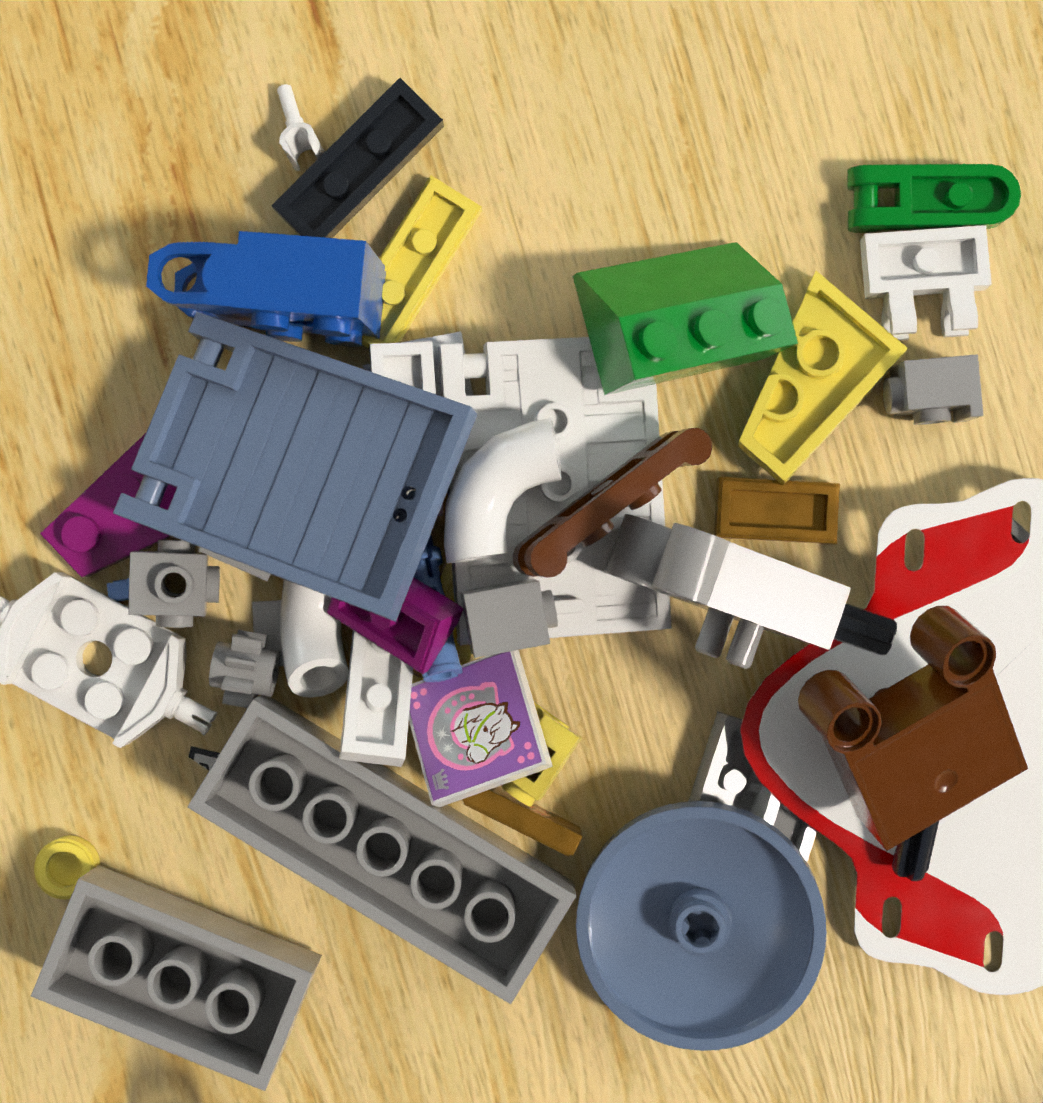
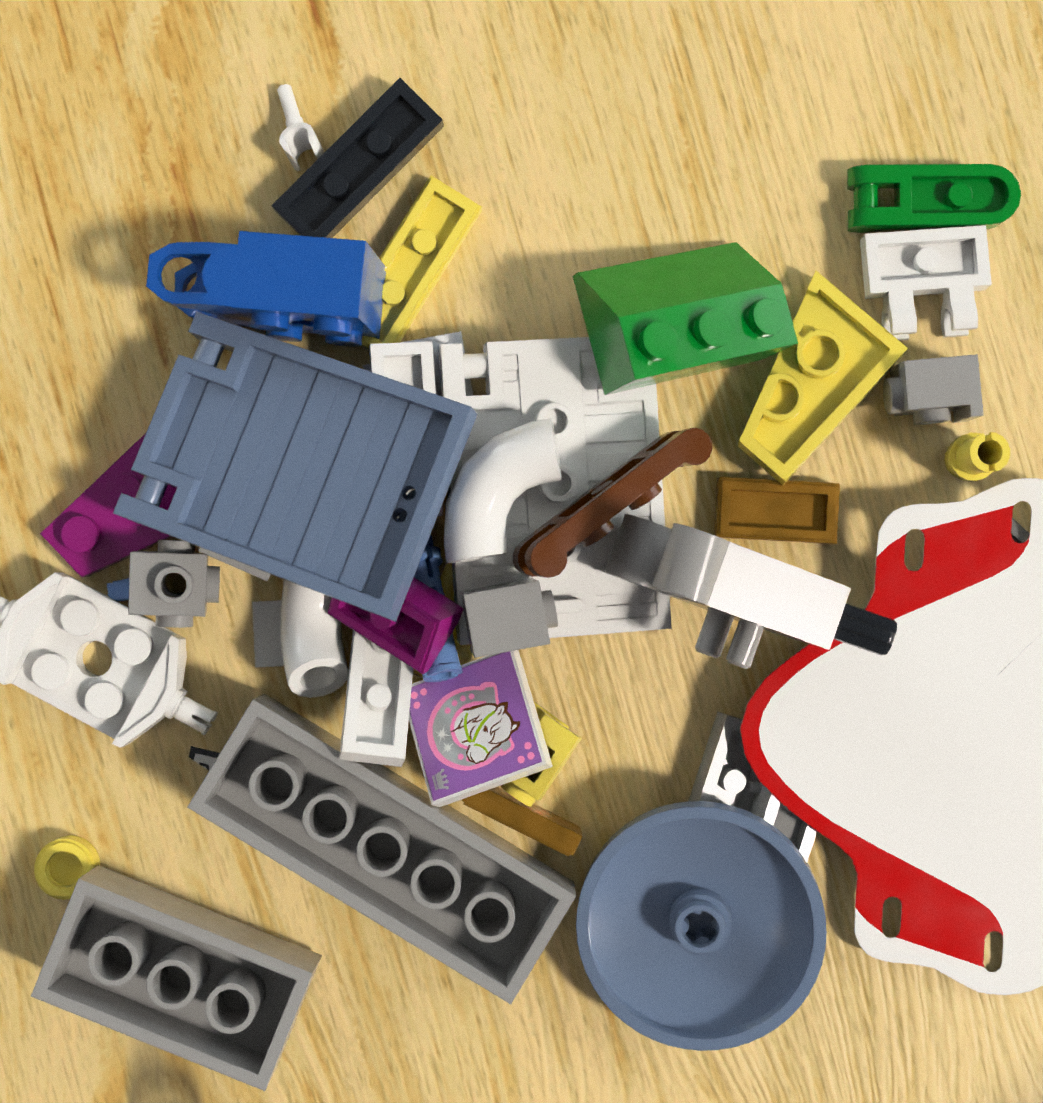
light grey gear [209,630,280,708] -> none
reddish brown piece [798,606,1028,881] -> none
none -> light yellow pin [944,432,1010,481]

